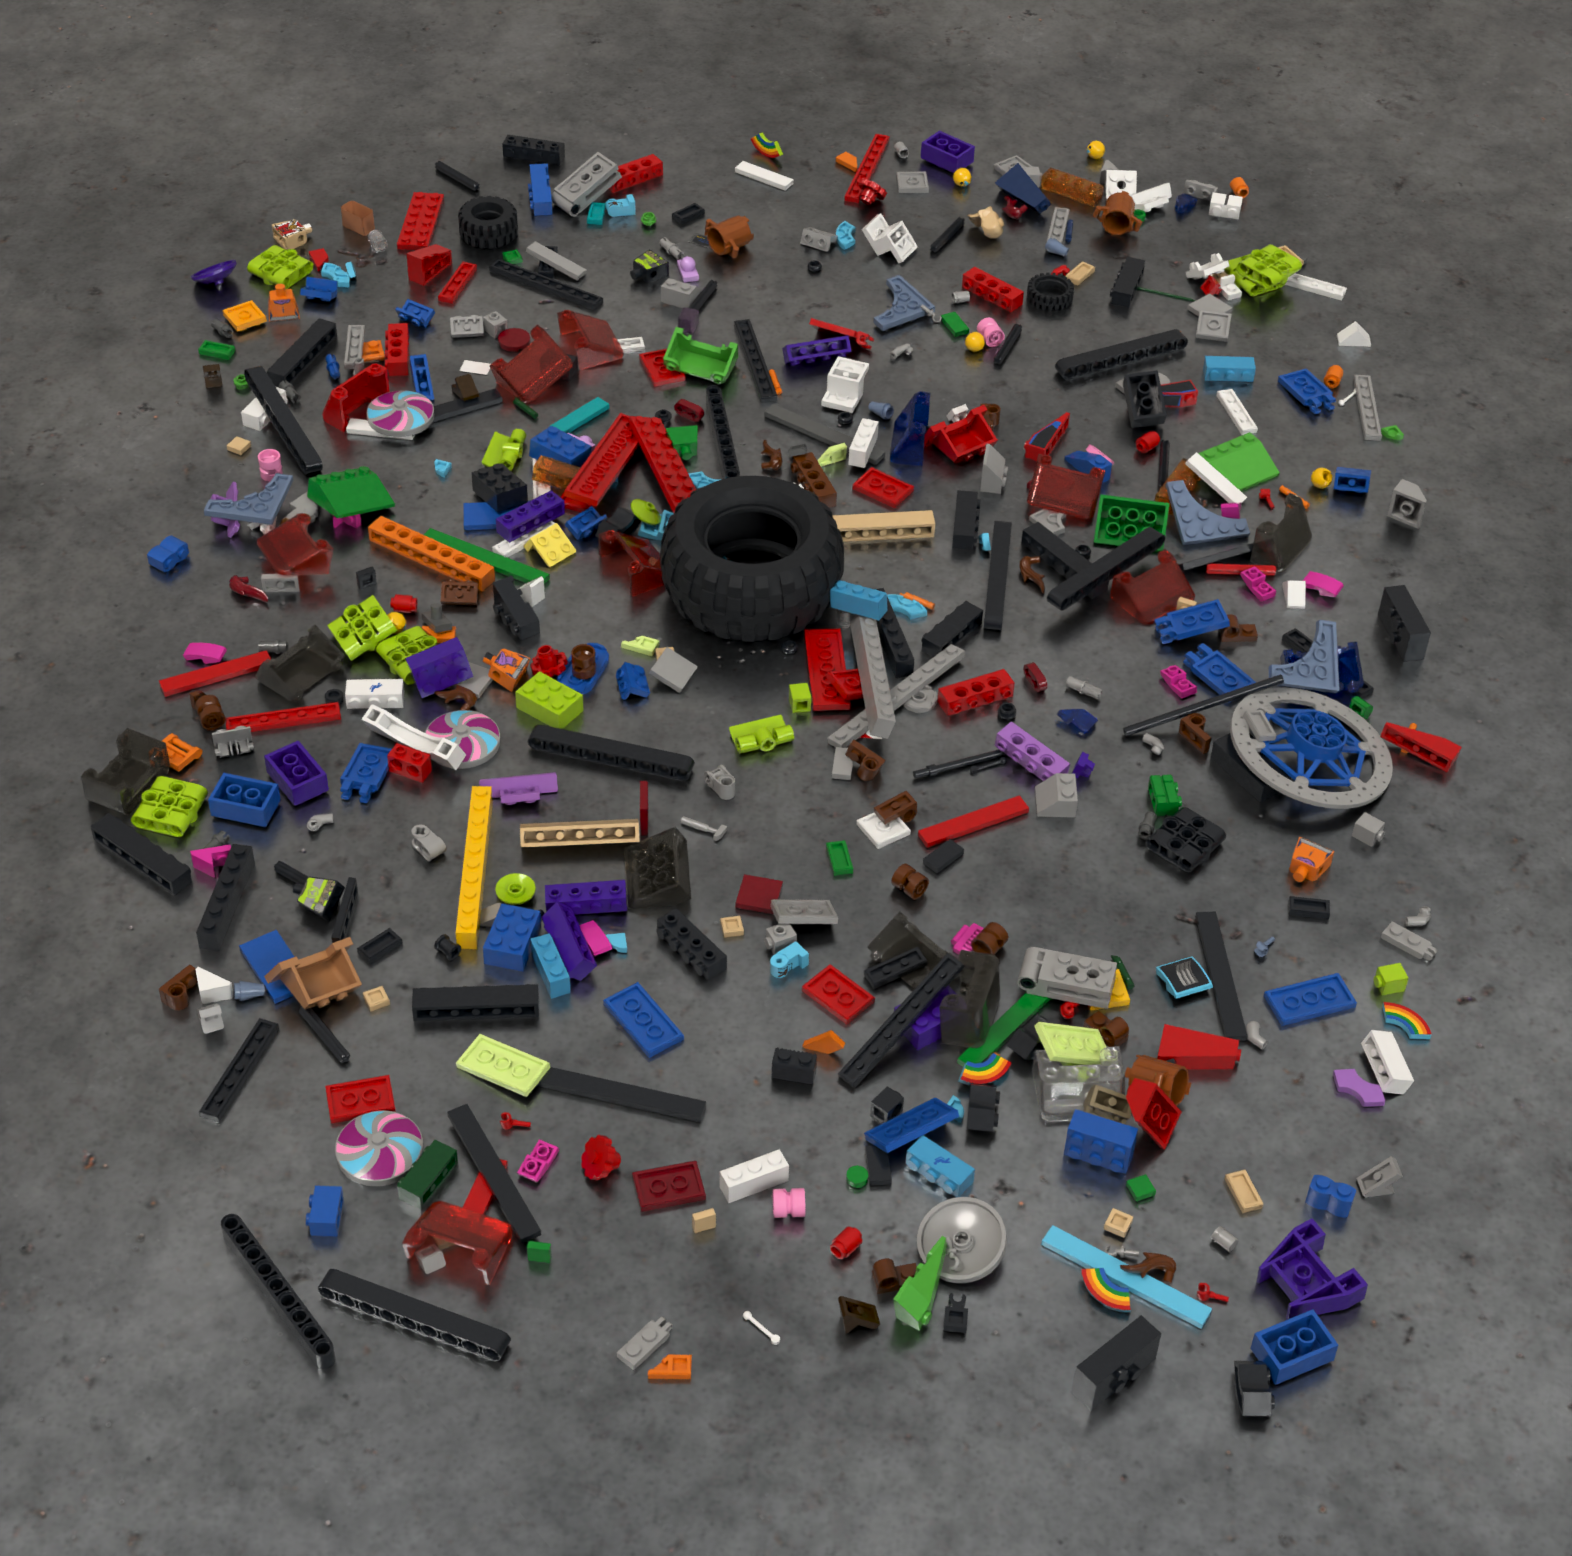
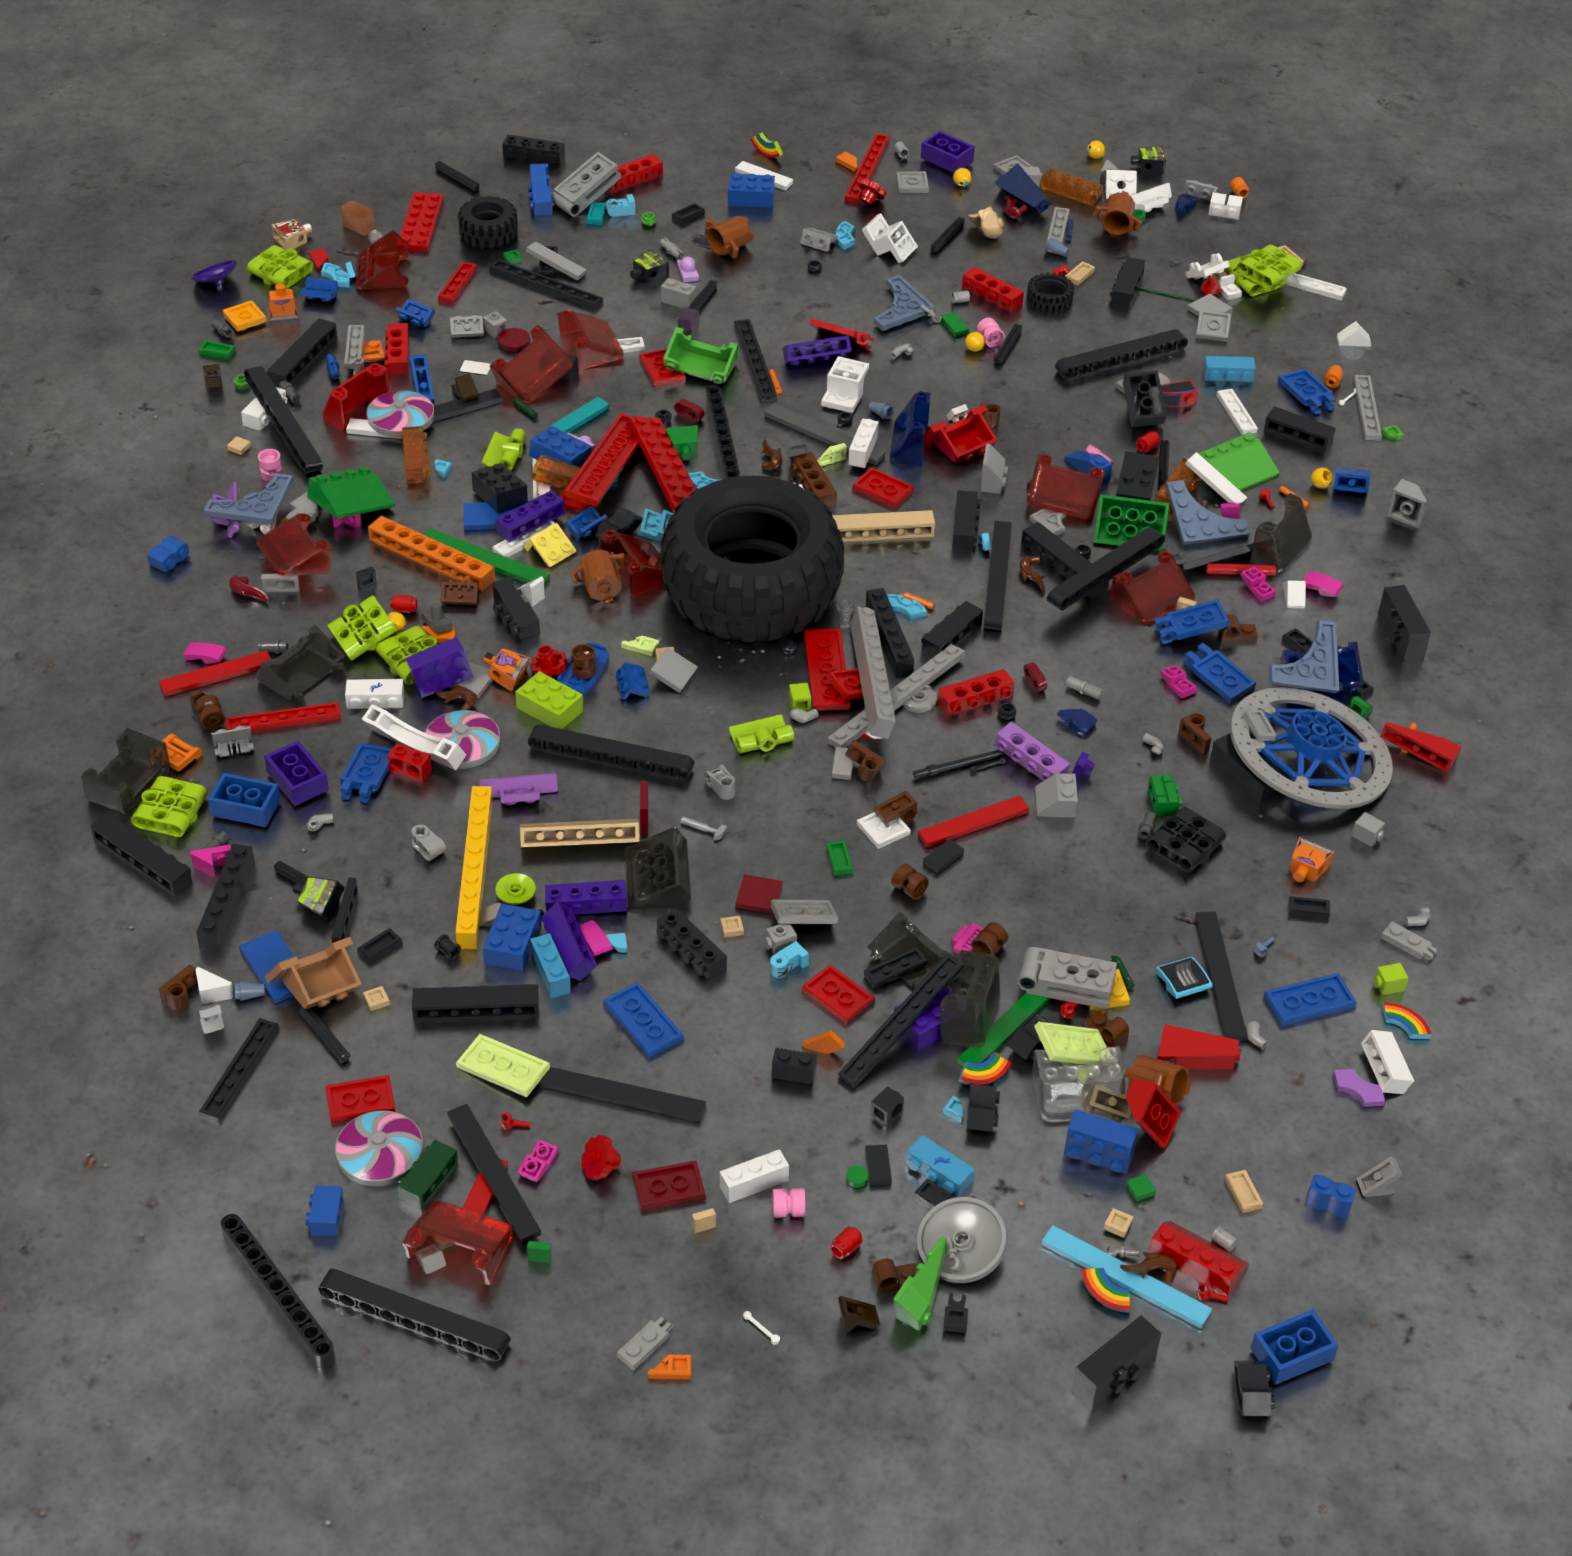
black tile [325,689,344,705] -> none
red wedge [406,244,452,286] -> none
lime dish [630,499,661,525] -> none
dark azure brick [830,580,888,620] -> none
blue tile [864,1098,959,1153] -> none
red slope [1024,412,1070,463] -> none
black piece [1123,674,1284,737] -> none
dark purple wedge [1256,1218,1368,1320] -> none
none -> clear red windscreen [356,230,410,290]
none -> clear orange brick [402,426,430,483]
none -> dark orange container [570,549,627,603]
none -> blue brick [728,173,775,208]
none -> light grey arm [790,708,819,723]
none -> black tile [914,1178,956,1209]
none -> black brick [1116,451,1159,501]
none -> black torso [1130,146,1166,174]
none -> red slope [1149,1221,1249,1297]
none -> black brick [1264,406,1336,452]

